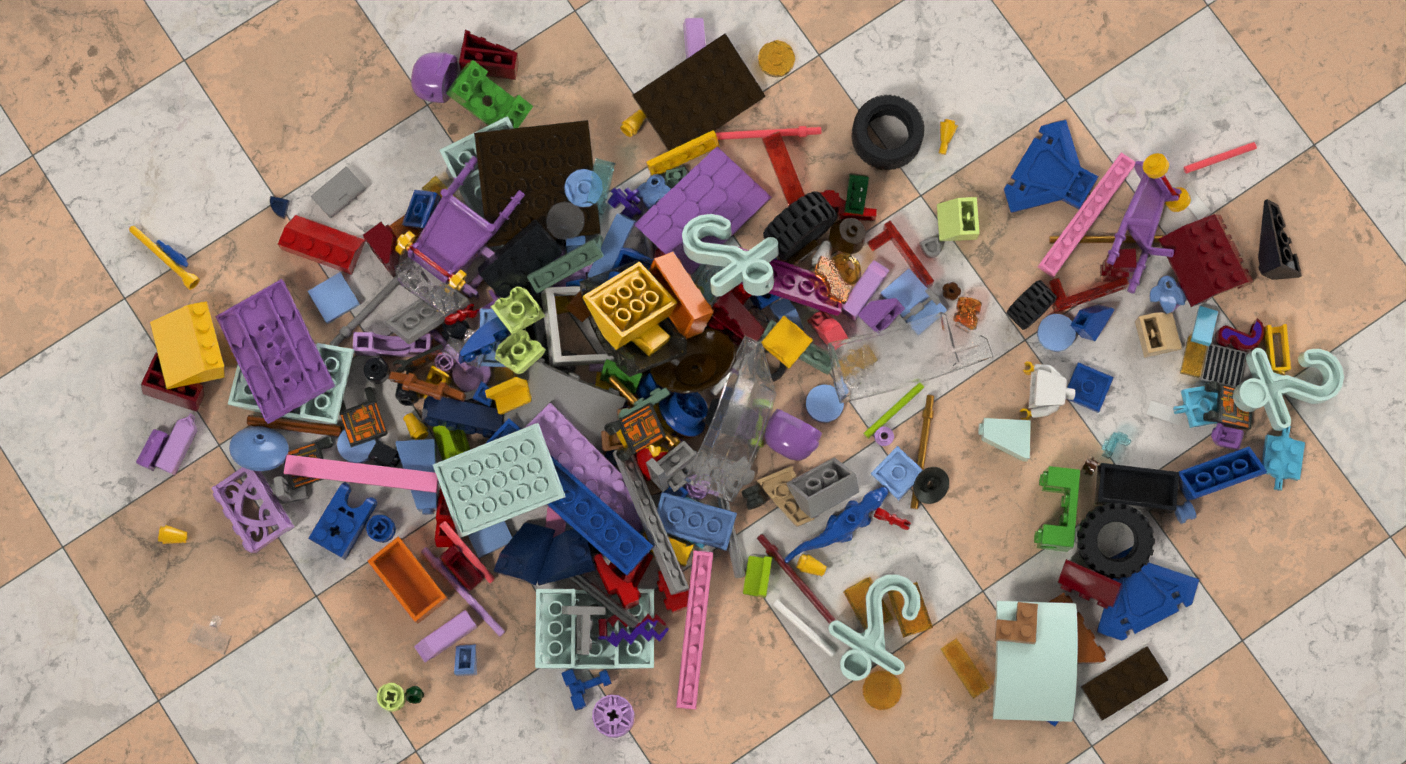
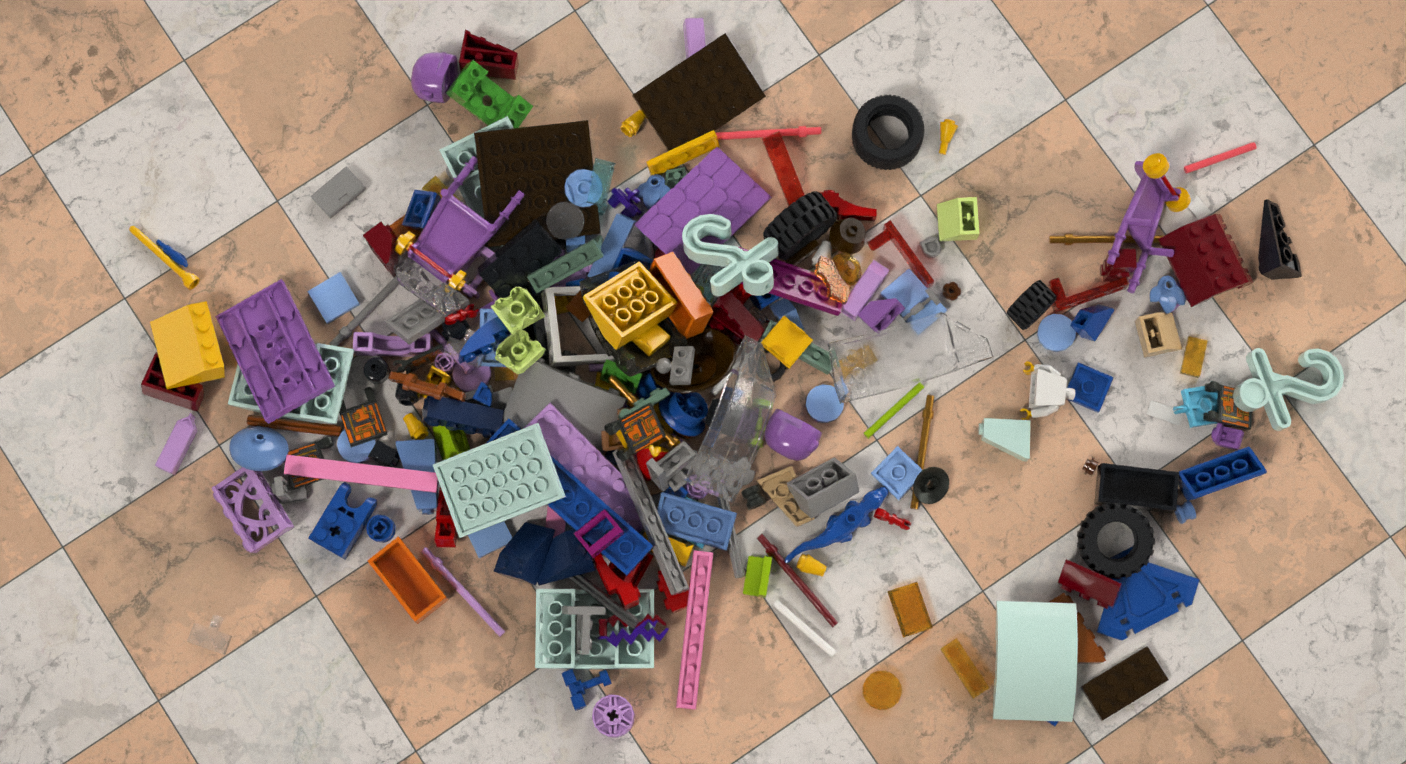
medium lavender bracket [136,429,169,471] -> none
yellow cone [158,525,188,544] -> none
dark blue tile [270,196,290,219] -> none
red slope [278,215,366,275] -> none
yellowish green wheel [377,683,406,712] -> none
dark green plate [405,686,424,704] -> none
lavender piece [414,610,477,662] -> none
coral bar [439,521,495,583] -> none
dark red animal [440,545,483,591] -> none
medium blue slope [454,644,477,676] -> none
yellow panel [485,377,531,415] -> none
clear yellow tile [758,40,795,78] -> none
coral slope [807,310,849,351] -> none
light aqua piece [828,574,920,681] -> none
clear yellow piece [843,577,894,631] -> none
dark green bracket [844,173,869,215] -> none
lavender plate [875,427,894,446] -> none
clear orange wheel [952,297,982,330] -> none
medium nougat plate [995,602,1038,645] -> none
blue plate [1004,120,1099,213] -> none
bright green plate [1034,466,1080,552] -> none
bright pink tile [1038,152,1136,278] -> none
clear light blue bracket [1101,432,1132,459] -> none
medium azure tile [1191,306,1218,346] -> none
tile [1200,344,1247,388] -> none
dark red animal [1215,318,1265,353] -> none
medium azure plate [1262,426,1305,491] -> none
yellow window [1264,324,1291,375] -> none
none -> magenta tile [574,509,624,558]
none -> light grey plate [656,346,695,385]

